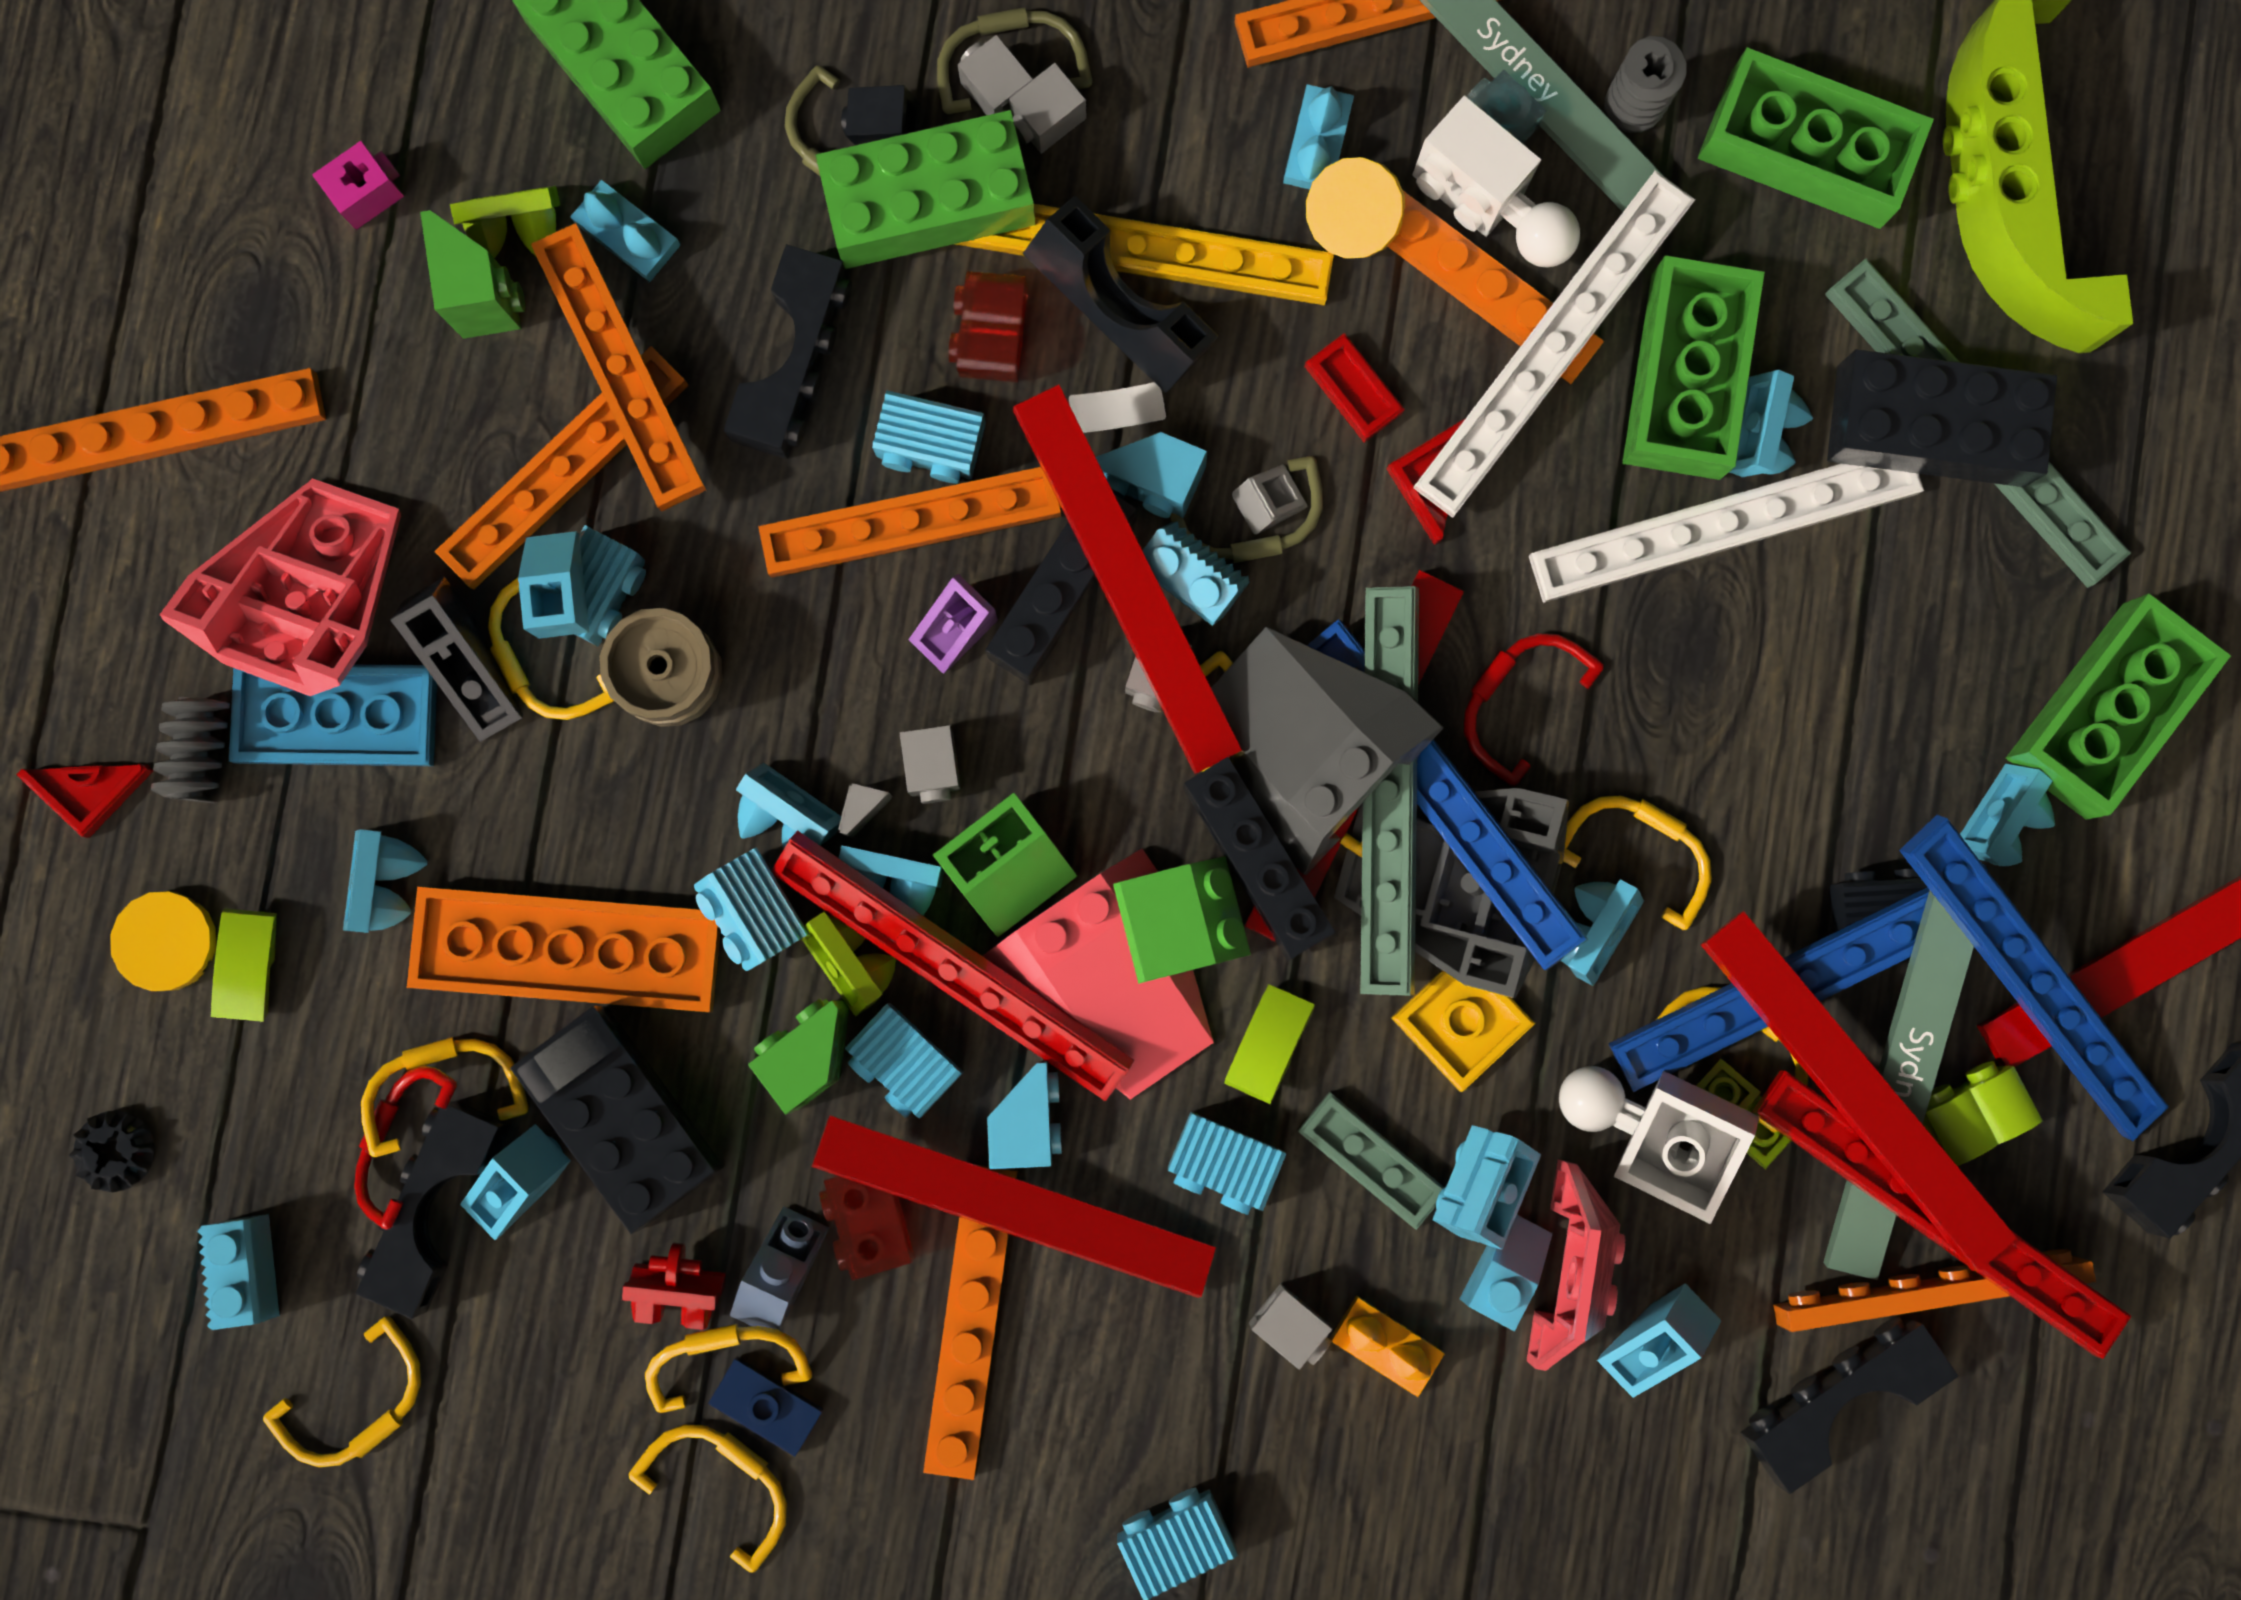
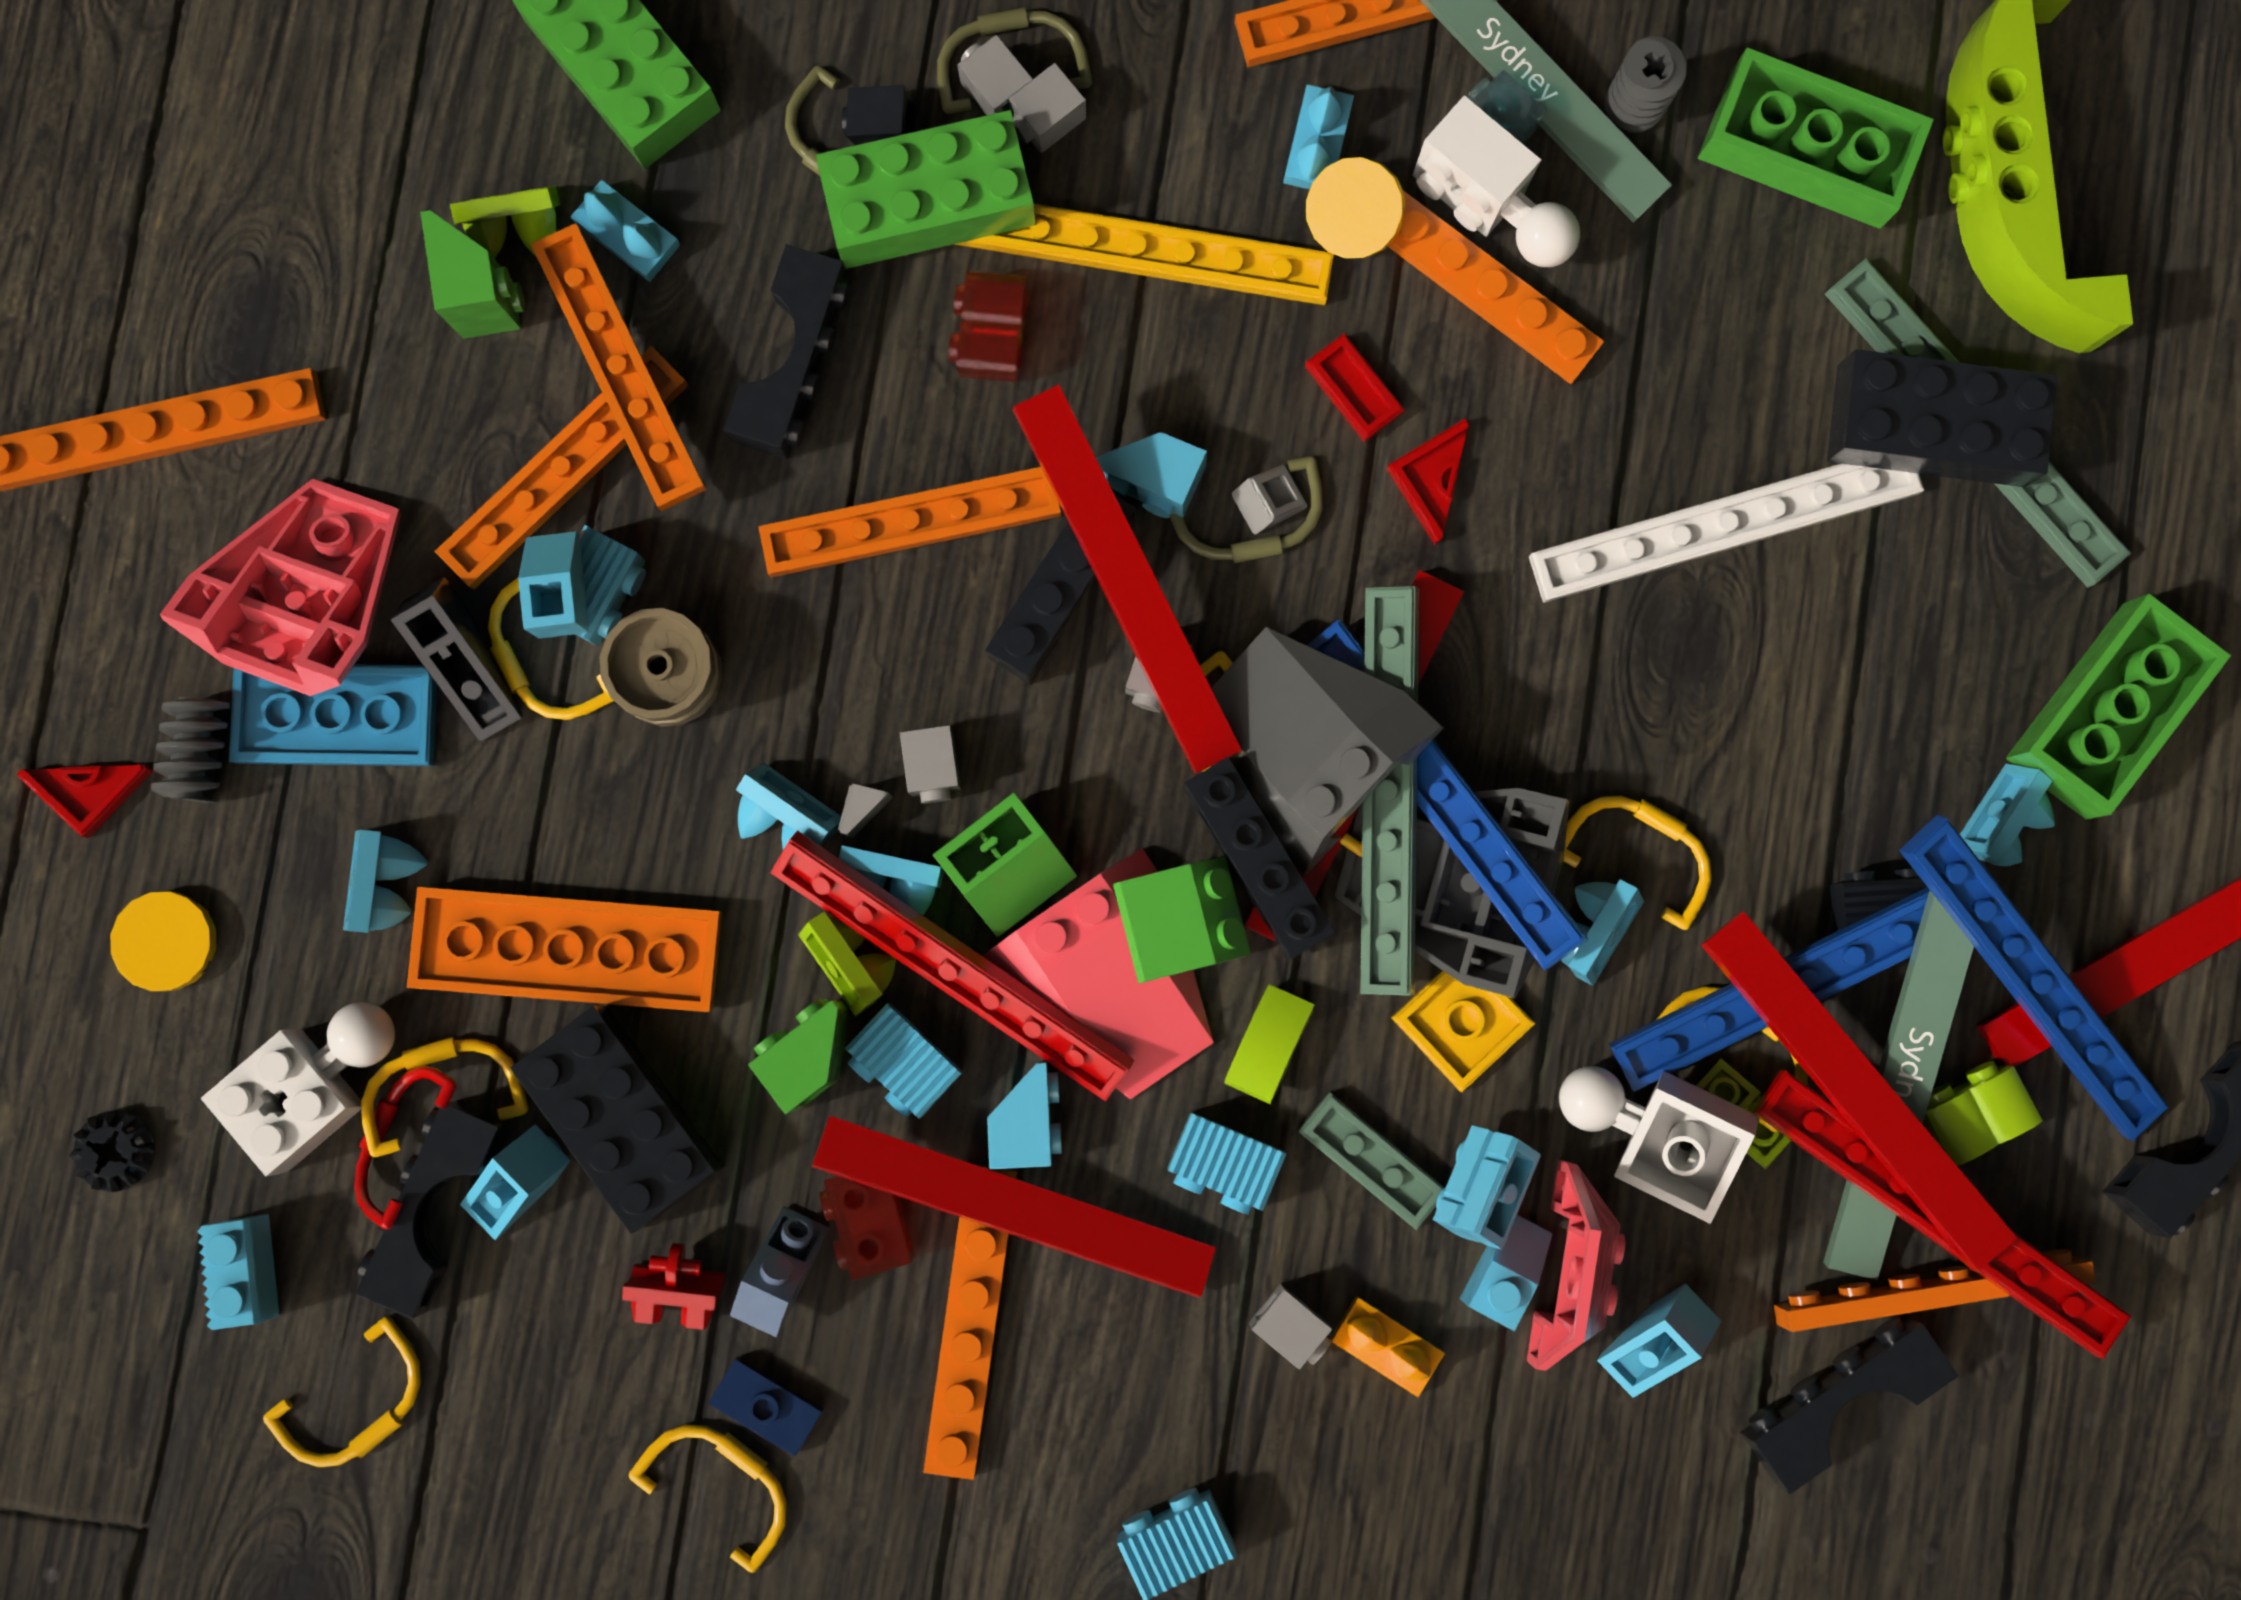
lime slope [211,908,277,1022] -> none
dark pink brick [312,141,404,230] -> none
black sticker [518,1014,619,1103] -> none
yellow piece [645,1324,812,1413] -> none
medium azure brick [694,847,809,971] -> none
medium azure brick [872,390,986,484] -> none
medium lavender slope [908,574,998,674] -> none
black arch [1023,196,1219,393] -> none
white sticker [1069,382,1166,433] -> none
medium azure brick [1143,522,1249,626] -> none
white tile [1413,170,1695,518] -> none
red piece [1464,633,1604,787] -> none
bright green brick [1622,255,1765,480] -> none
medium azure tile [1729,370,1813,477] -> none
none -> white brick [201,1002,395,1177]

